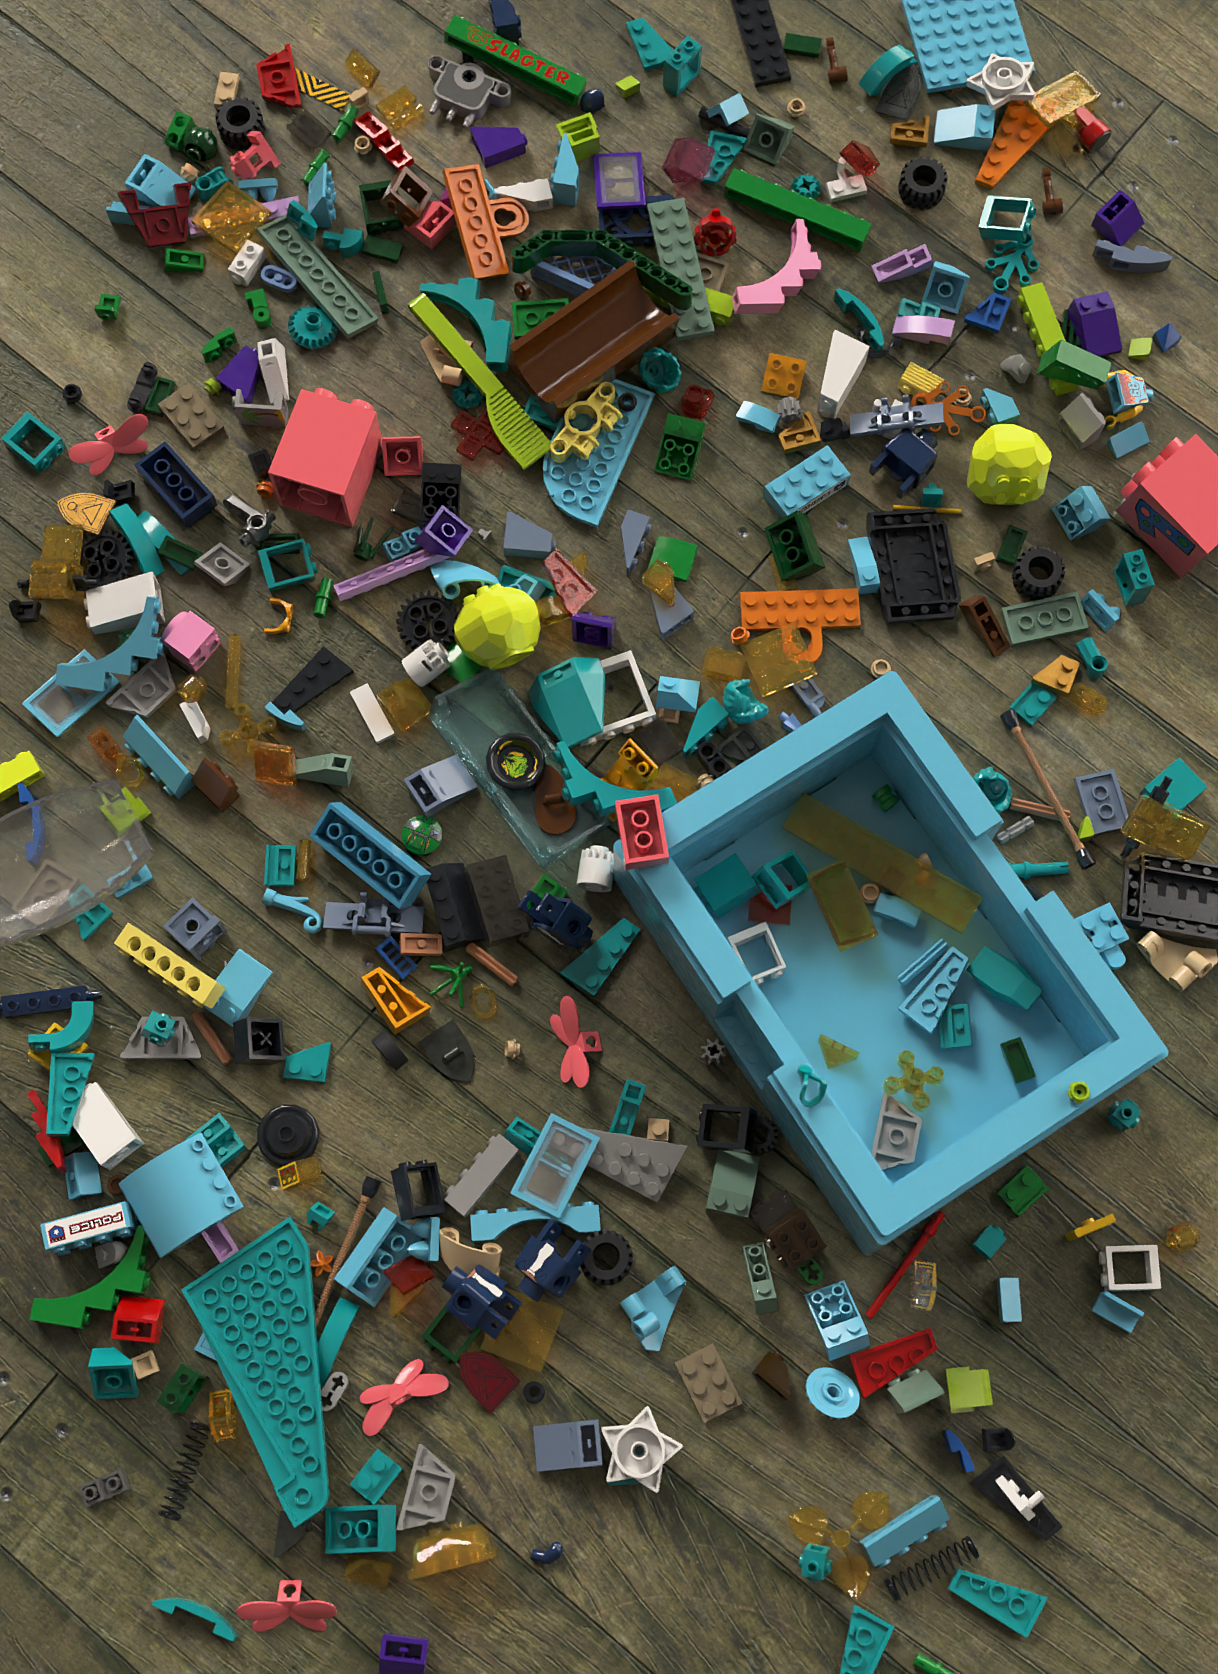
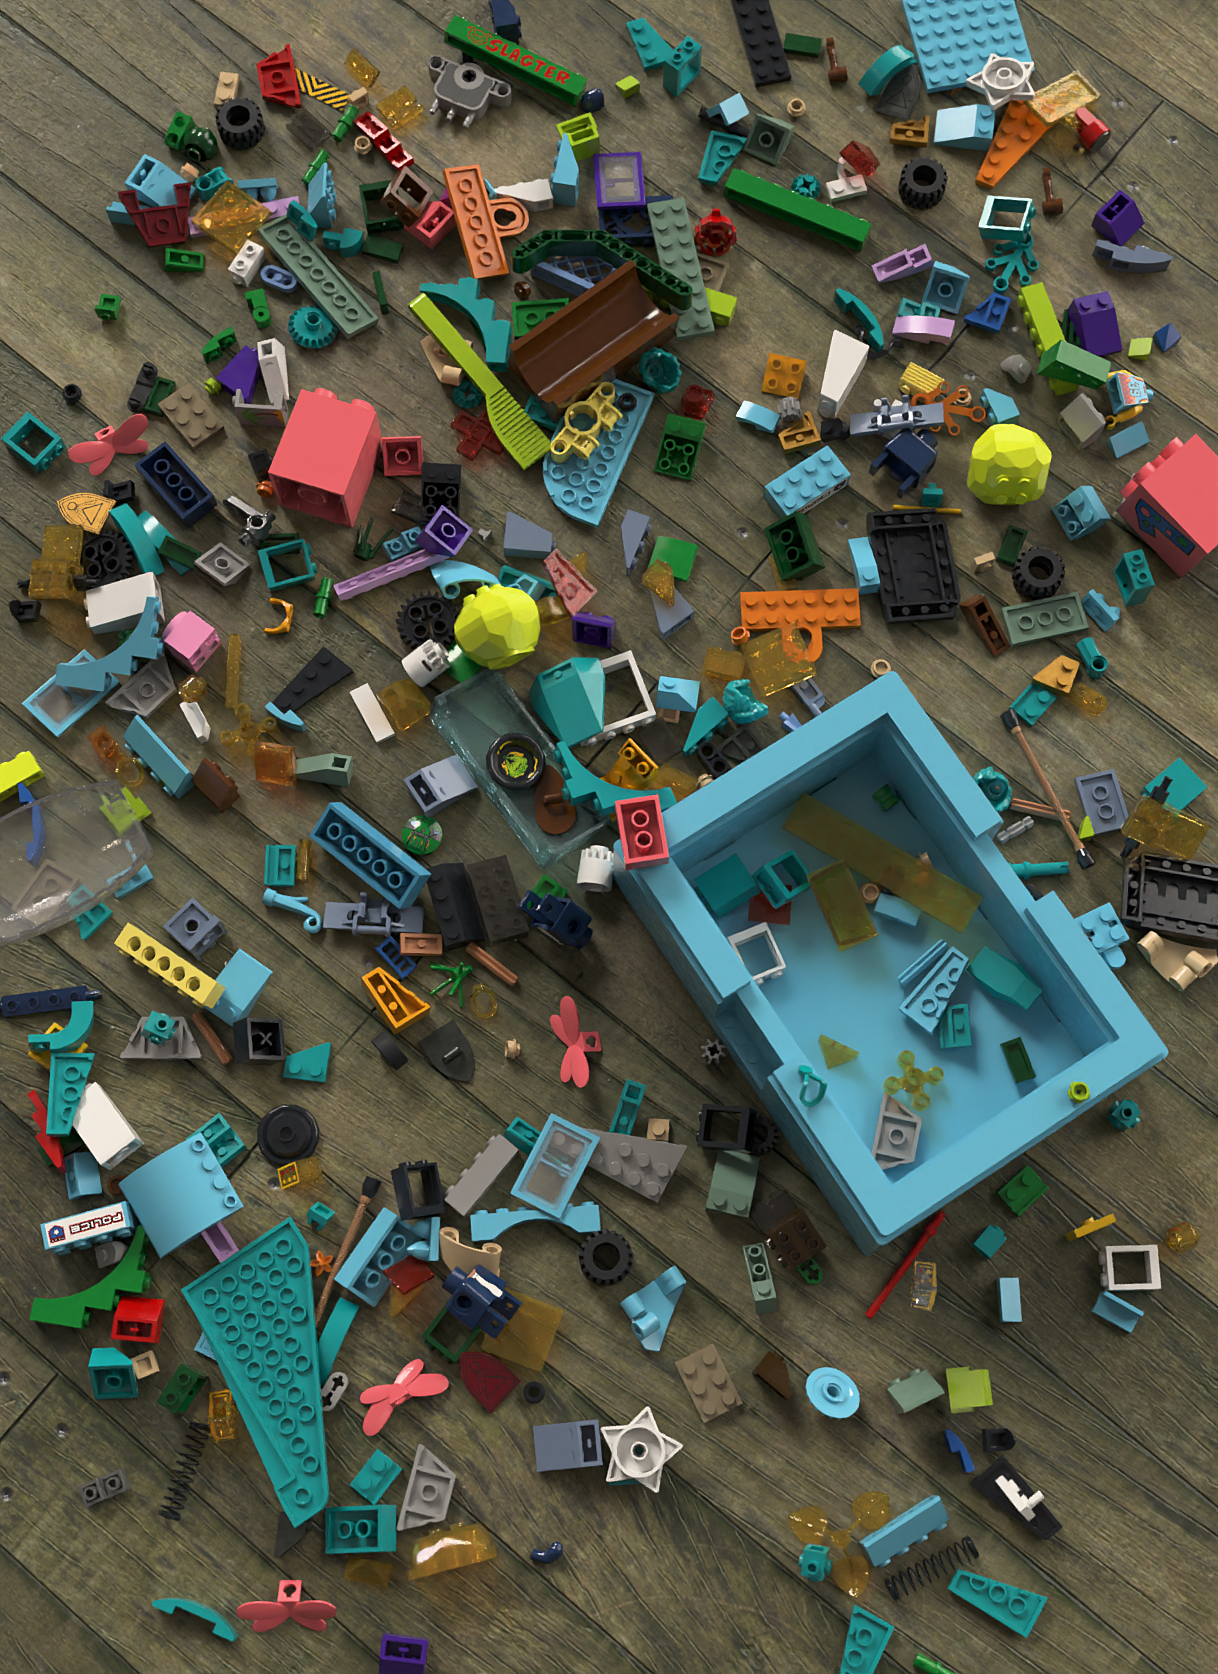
coral tile [229,131,281,180] -> none
dark purple slope [470,127,528,168] -> none
dark blue piece [514,1219,592,1302] -> none
teal wing [560,918,641,997] -> none
clear pink slope [662,137,716,183] -> none
bright pink arch [732,219,821,314] -> none
medium azure slope [804,1280,870,1361] -> none
red wing [848,1328,938,1399] -> none

